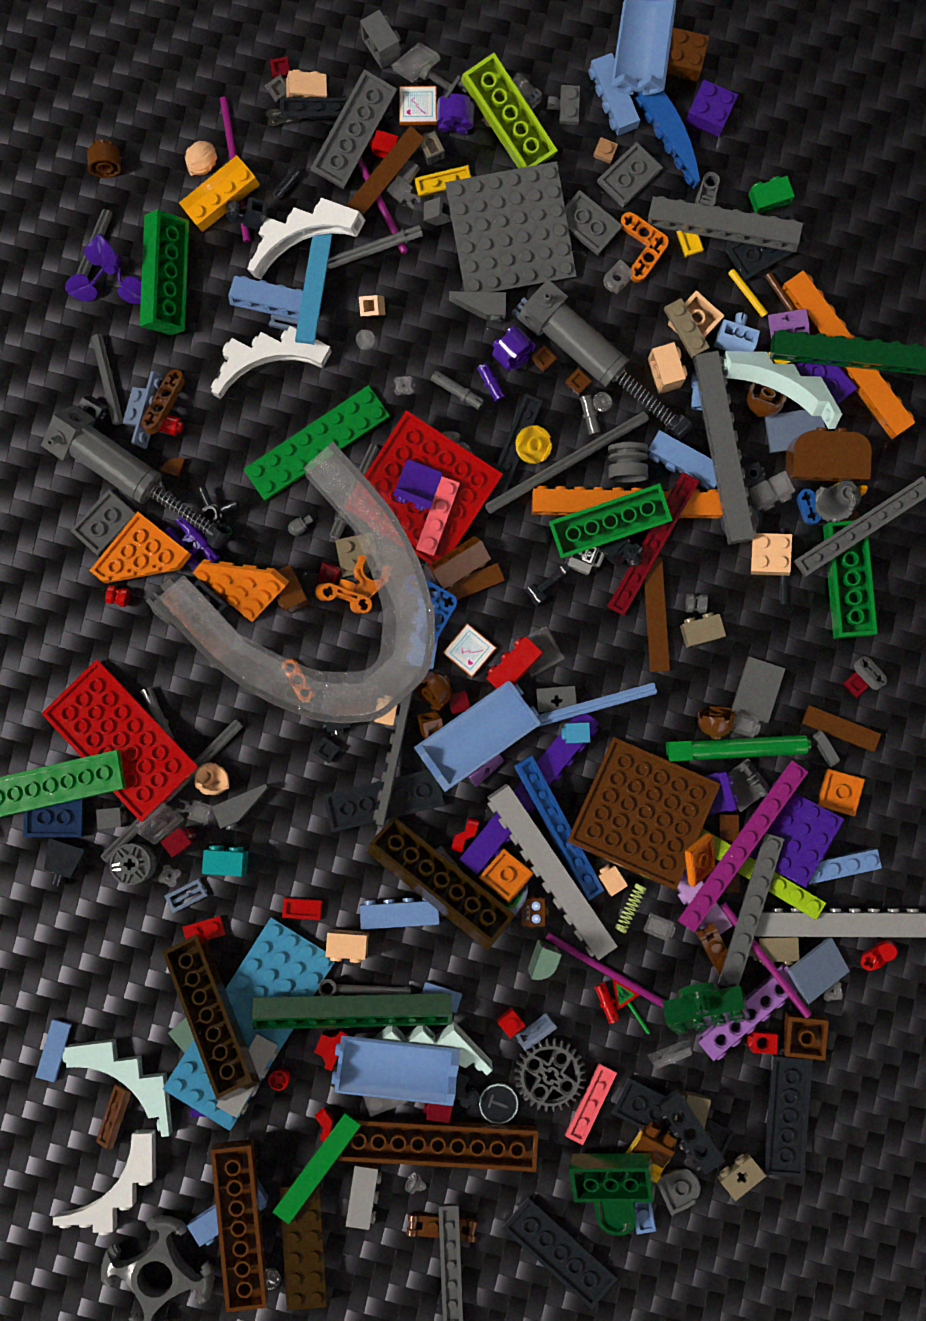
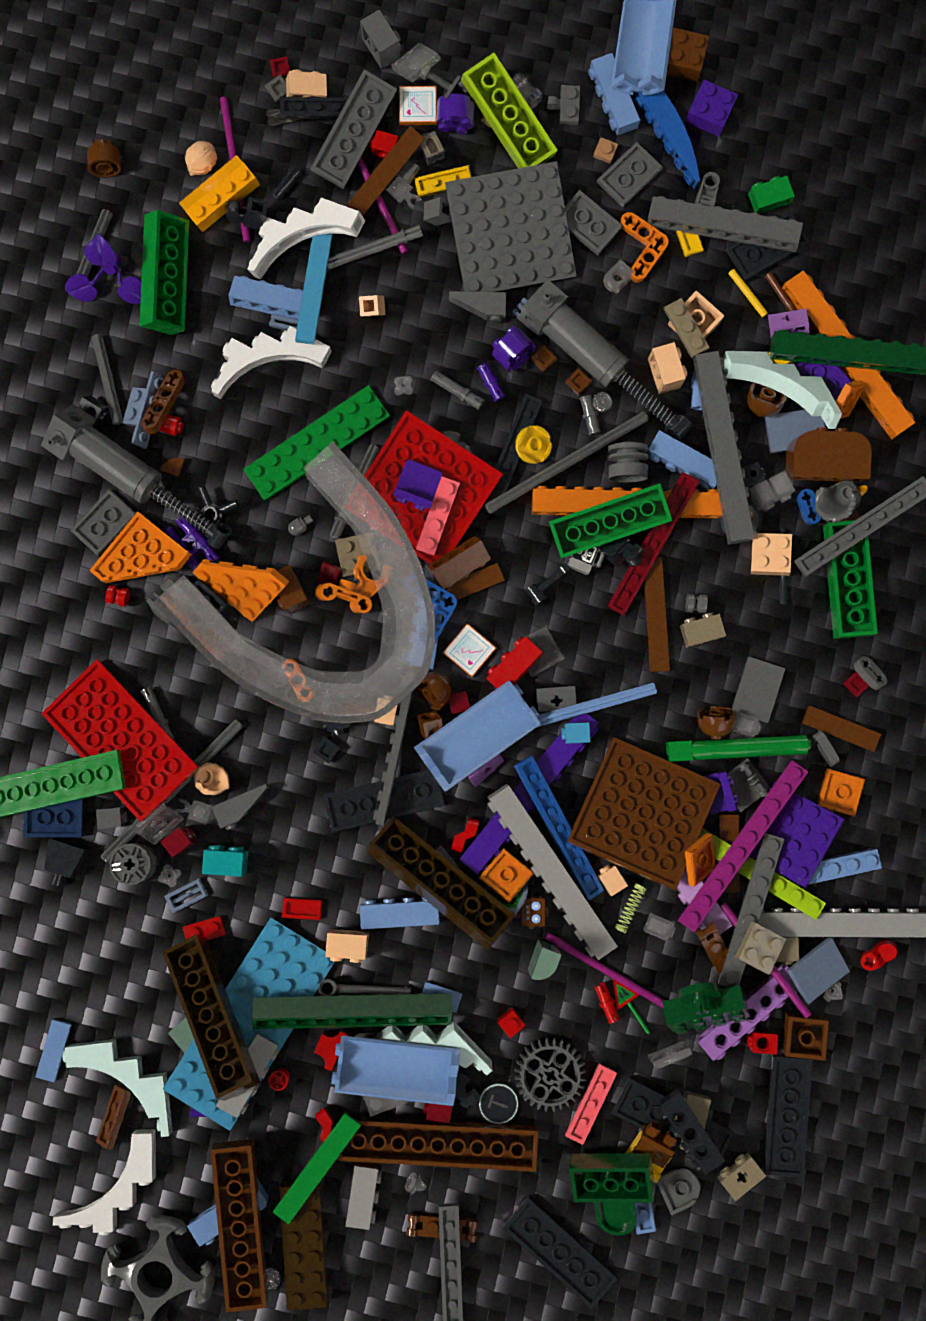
clear tile [356,329,375,350] -> none
sand blue tile [516,1013,557,1051] -> none
light blue brick [713,313,760,352] -> none
none -> dark tan plate [735,921,786,975]
none -> orange tile [836,381,866,419]

